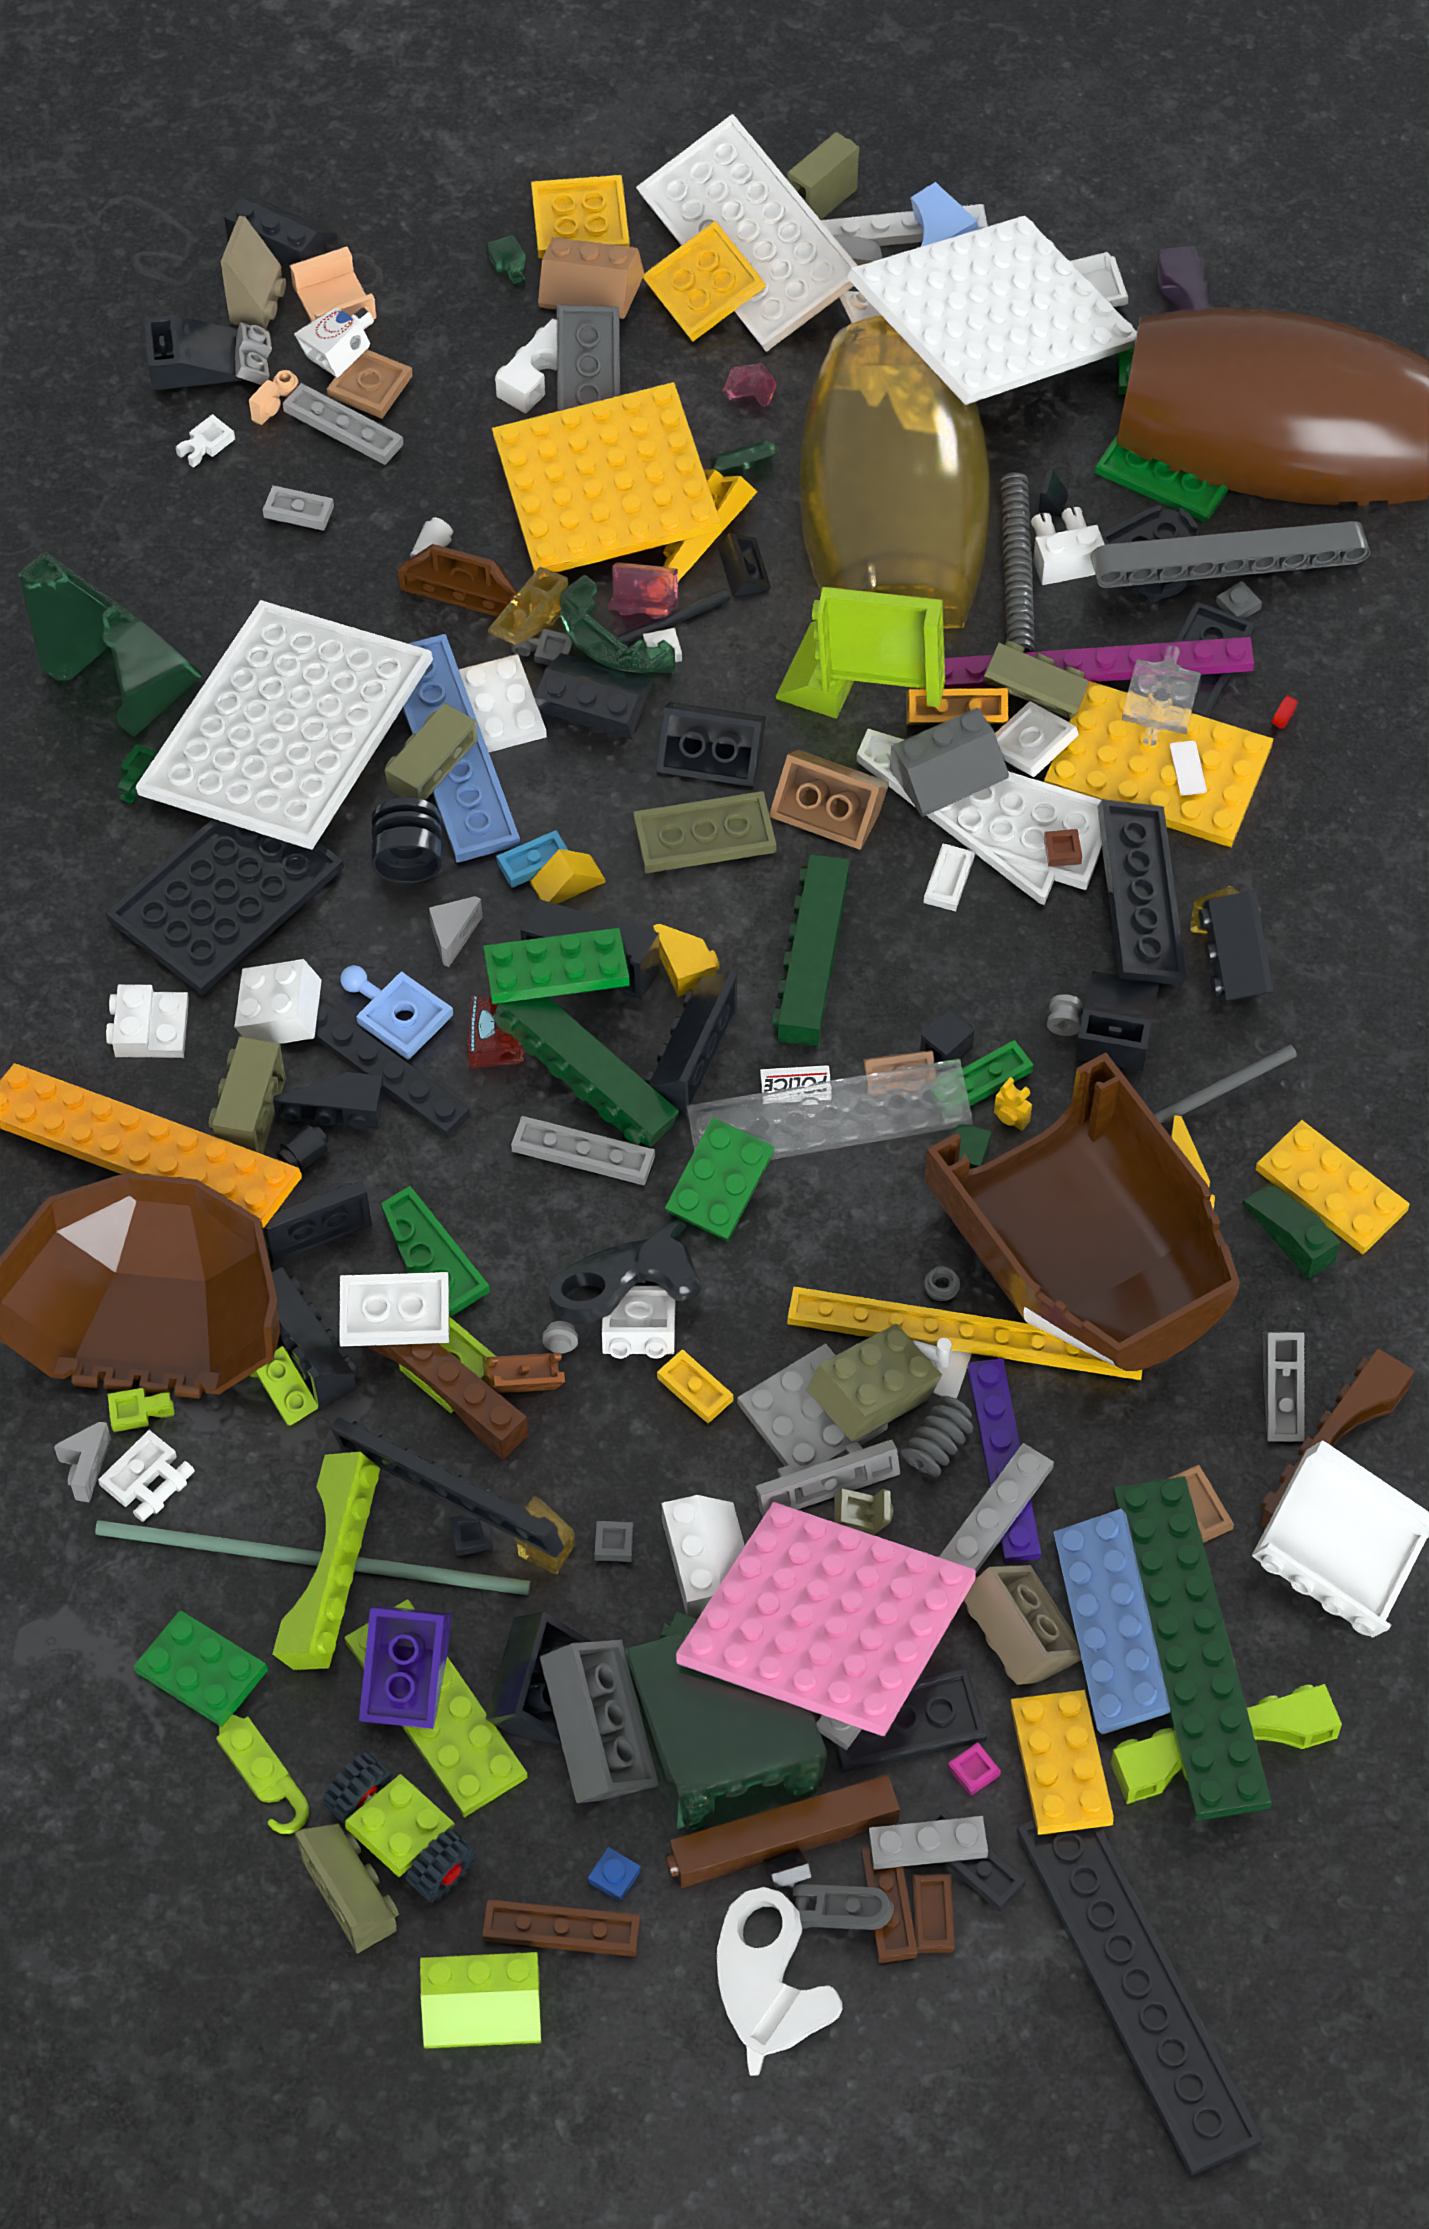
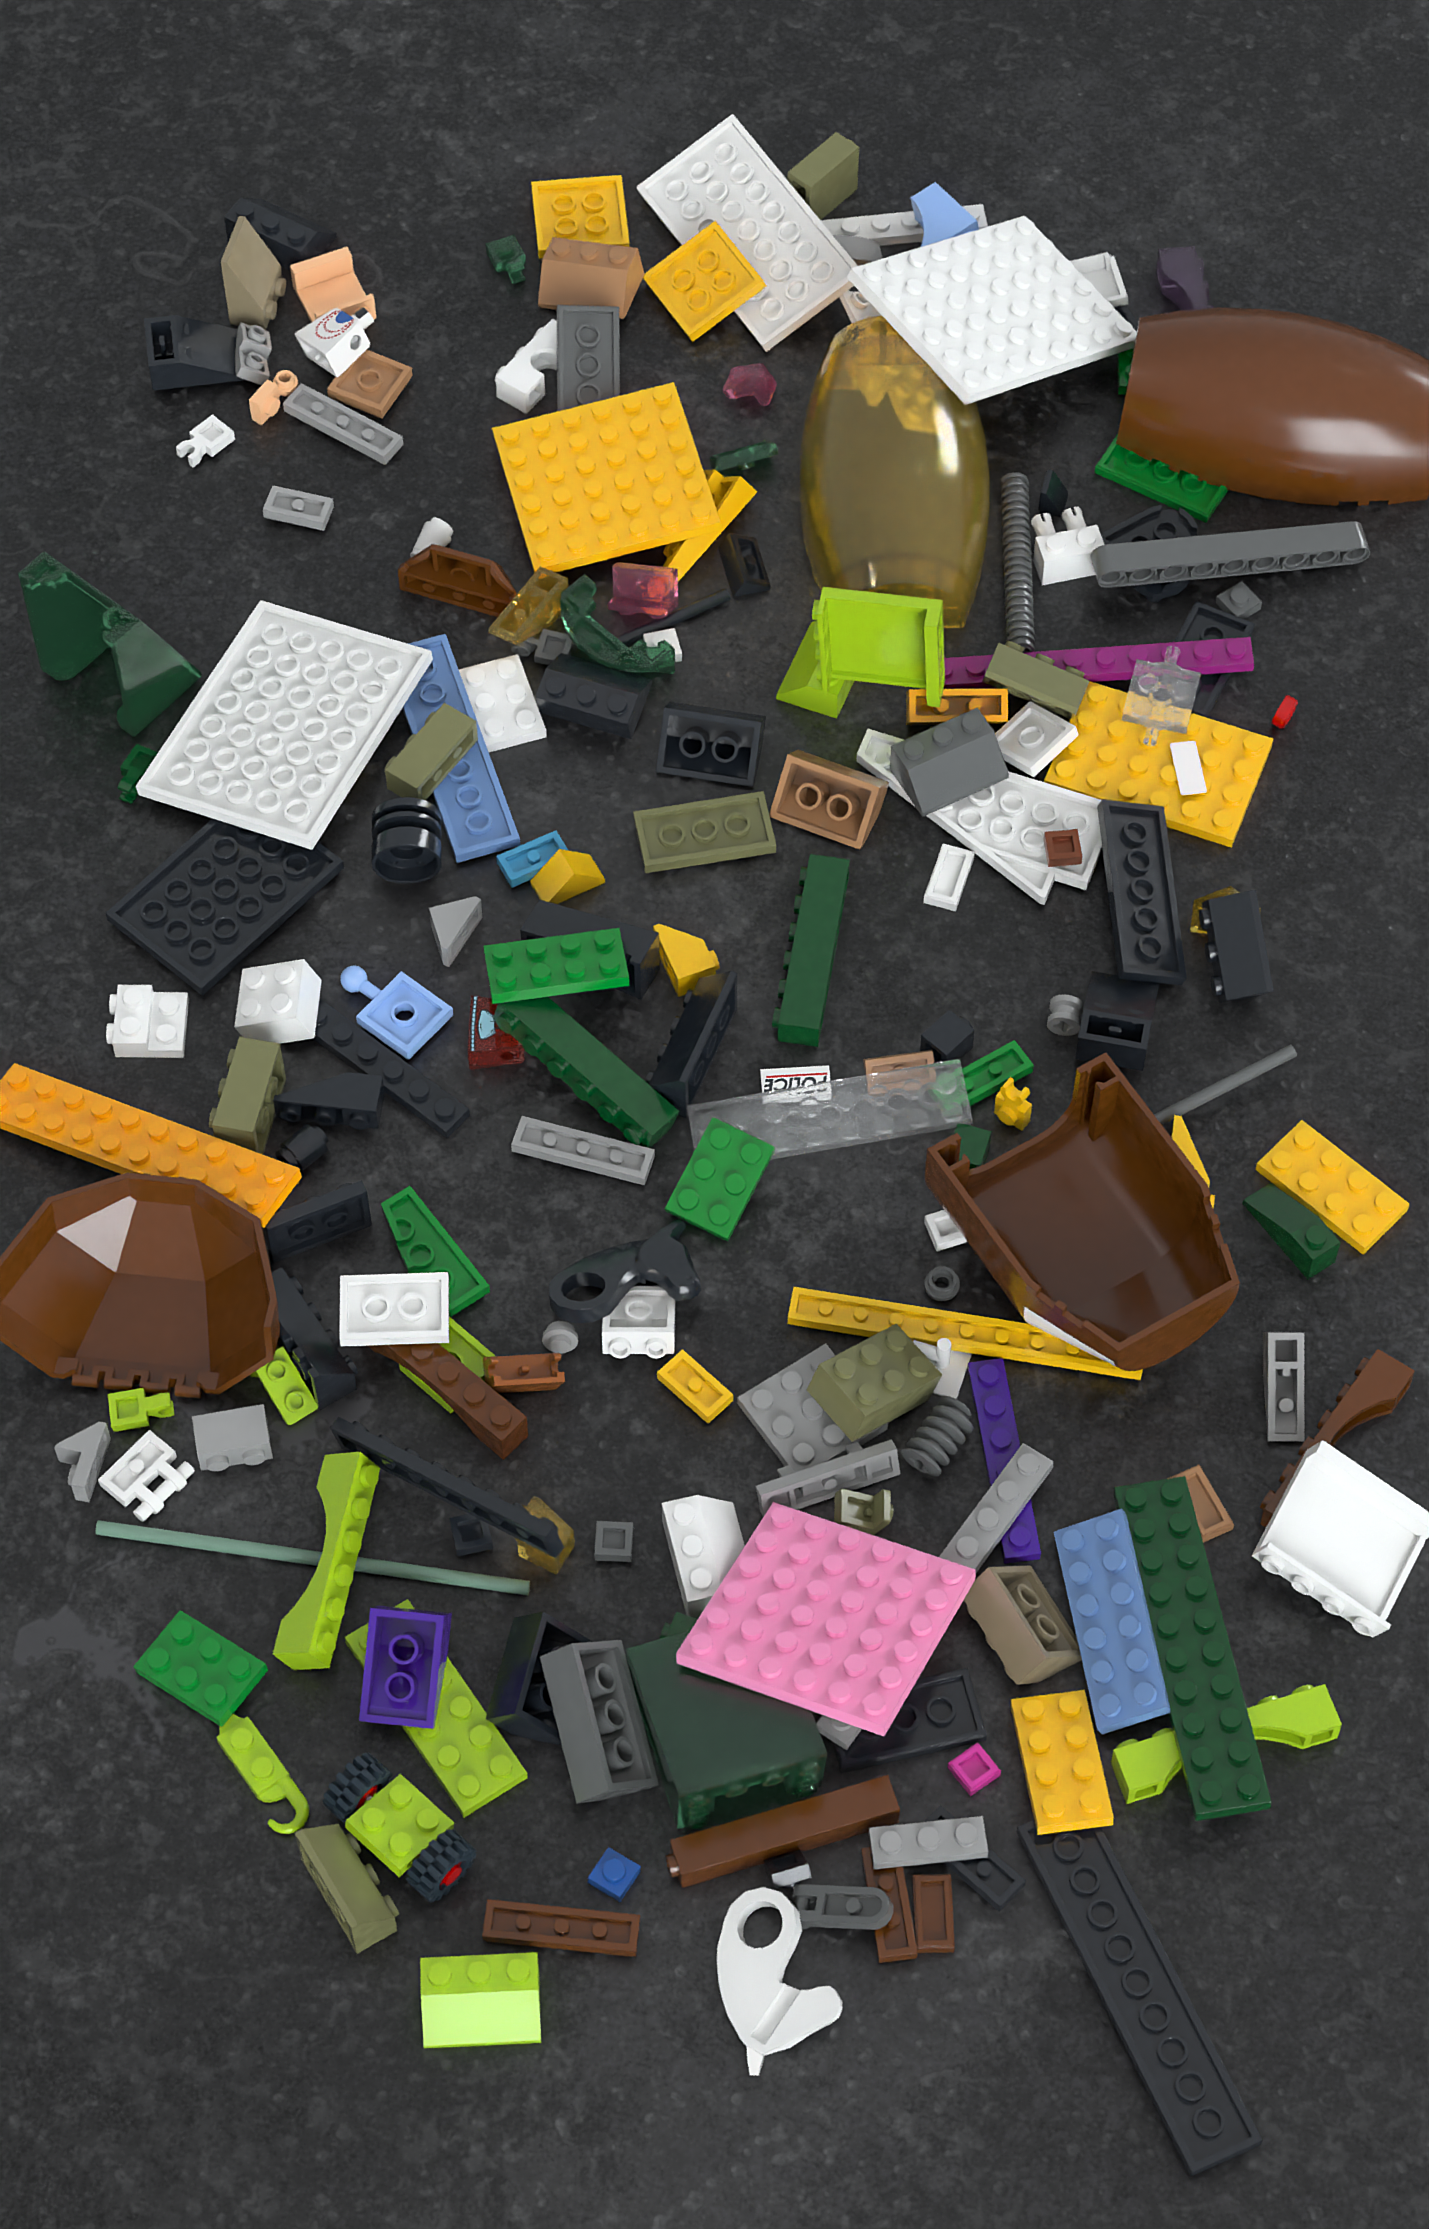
none -> light grey brick [192,1404,273,1471]
none -> white plate [924,1210,967,1251]

